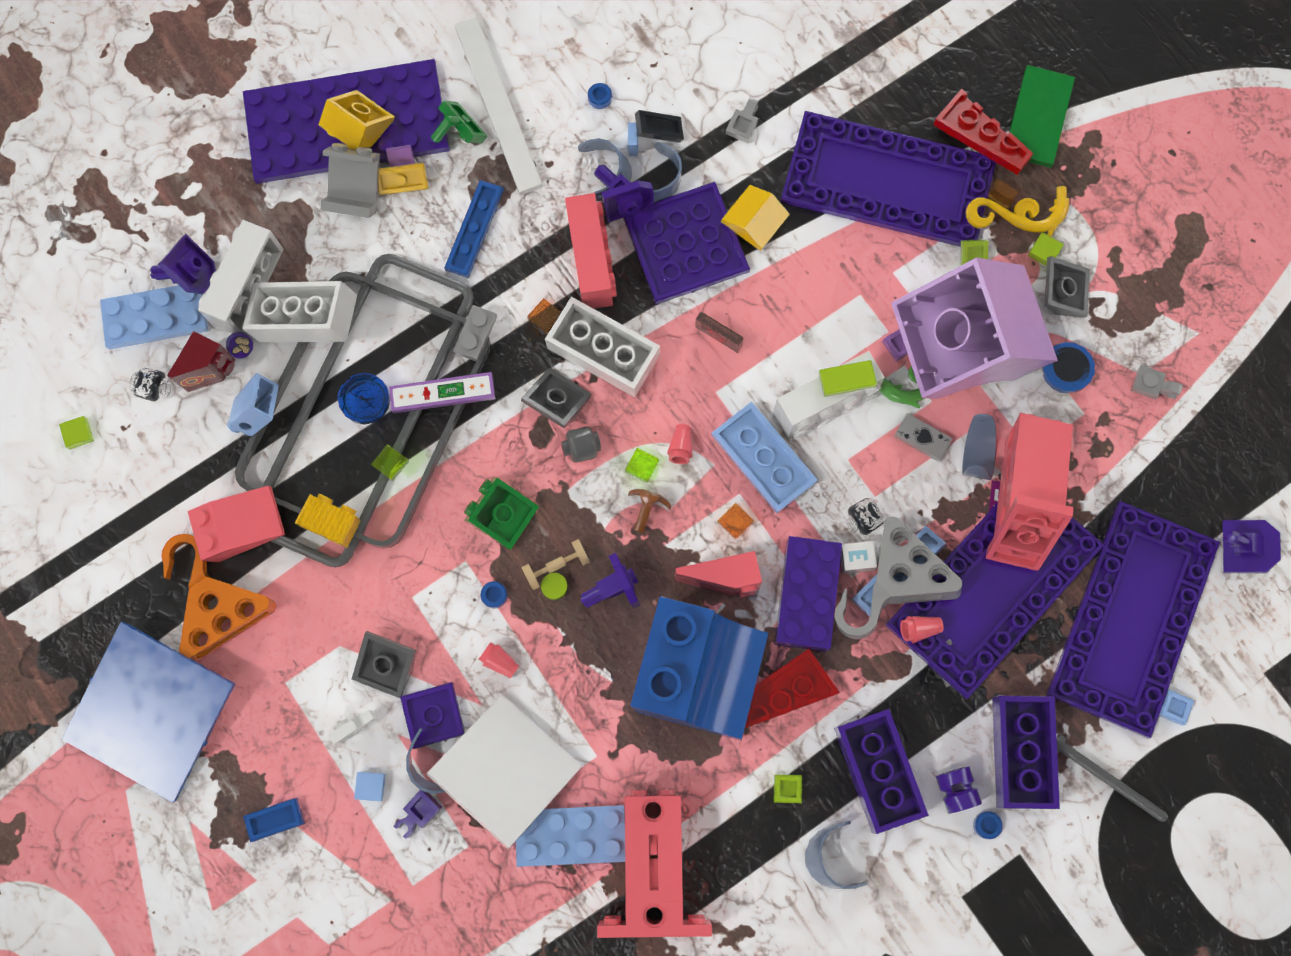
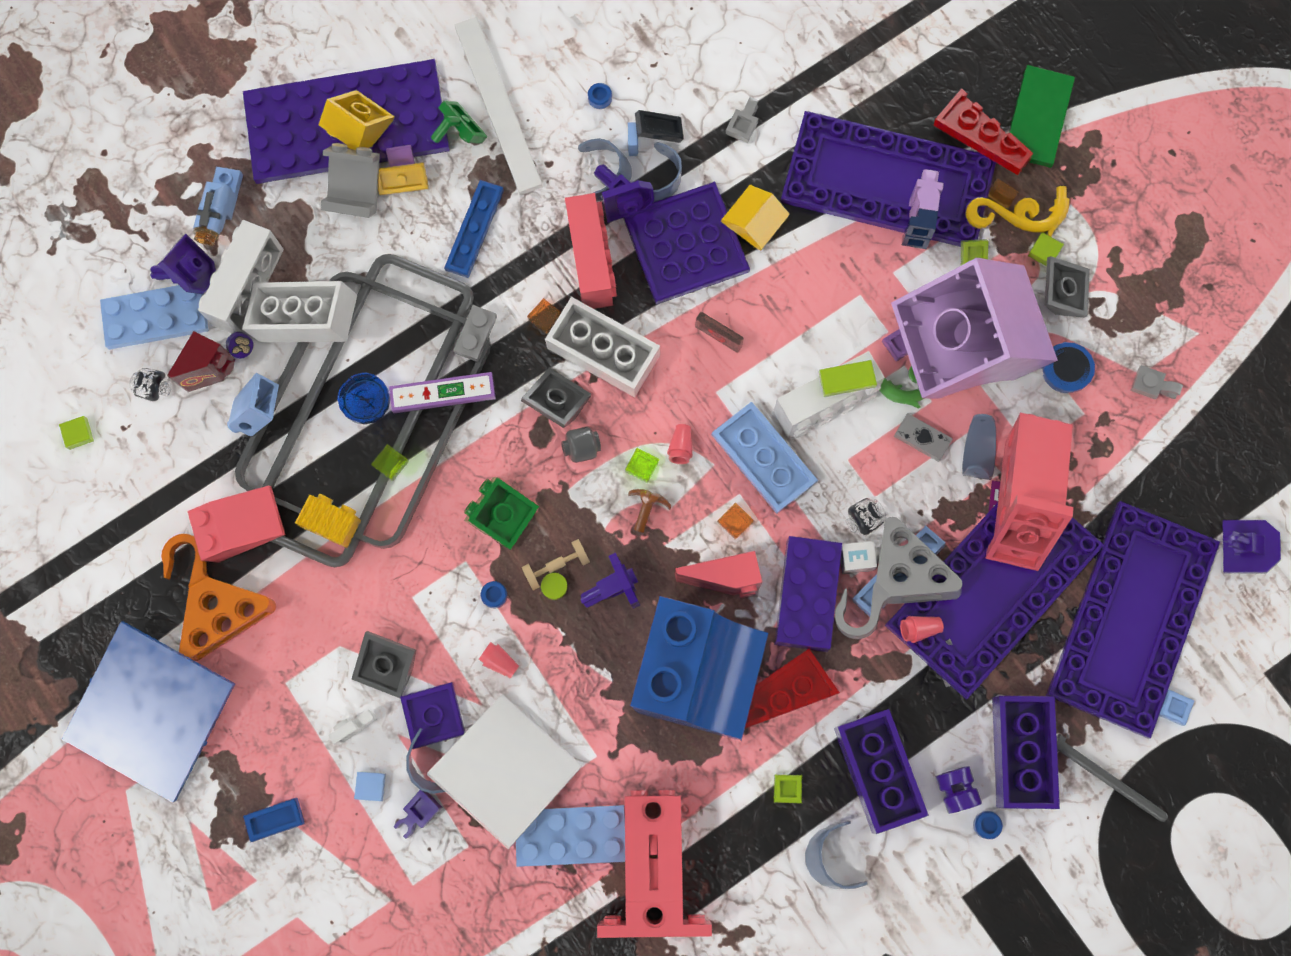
none -> light blue plate [193,167,243,246]
none -> hips [901,169,943,249]

